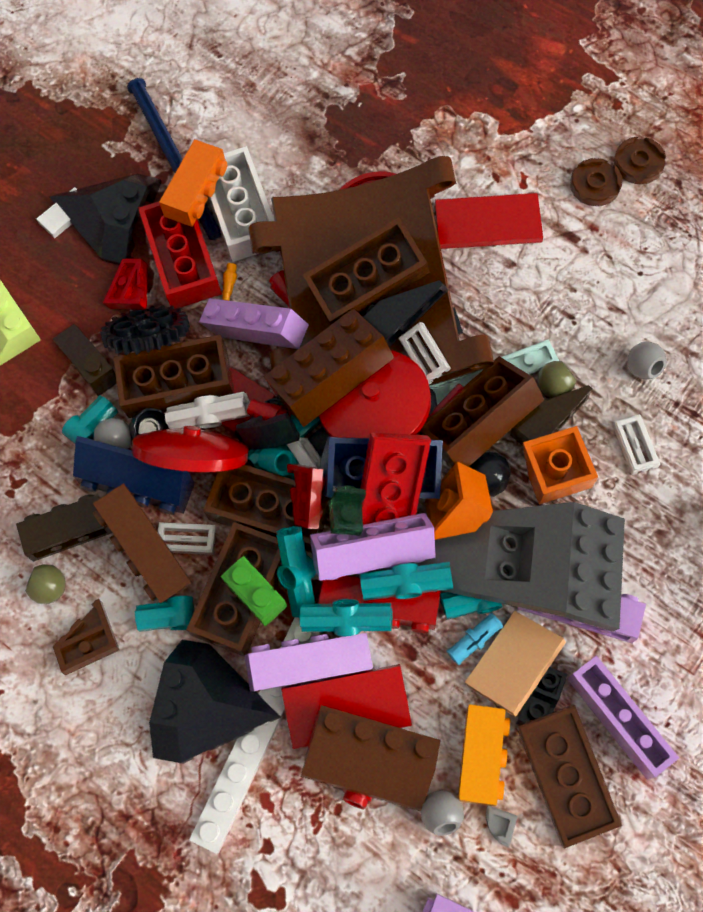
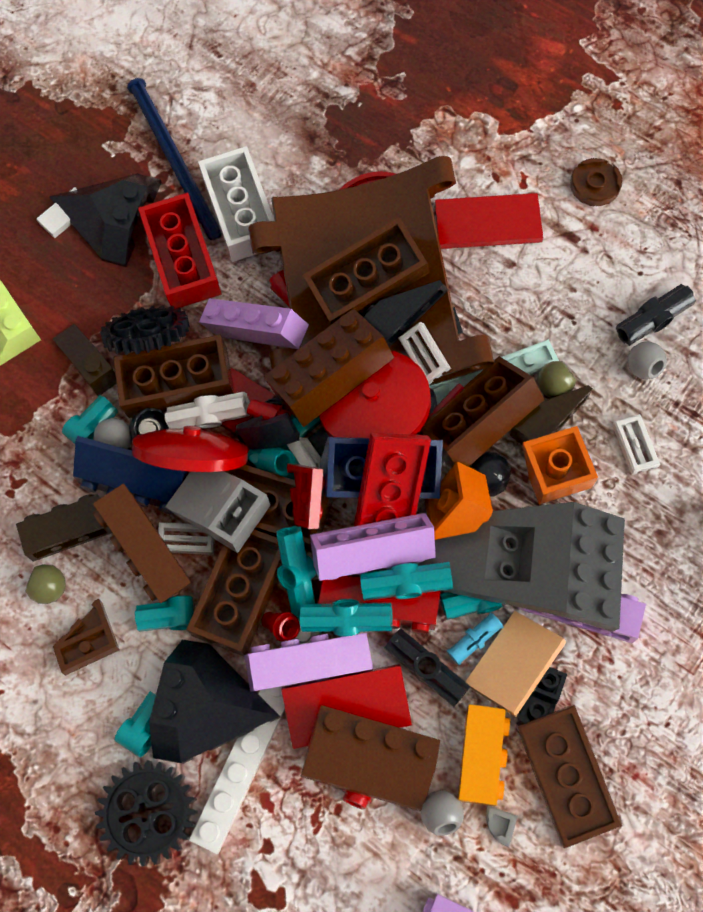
red wing [103,259,148,310] -> none
orange brick [159,139,227,227] -> none
bright green brick [221,556,287,626] -> none
light orange piece [222,263,237,301] -> none
clear green bracket [329,486,366,536] -> none
lavender brick [567,655,679,780] -> none
reddish brown tile [613,137,666,184] -> none
none -> black gear [95,760,198,866]
none -> teal piece [114,691,156,758]
none -> light grey slope [165,471,270,553]
none -> red cone [261,612,300,642]
none -> black piece [384,628,471,707]
none -> black piece [616,284,696,346]

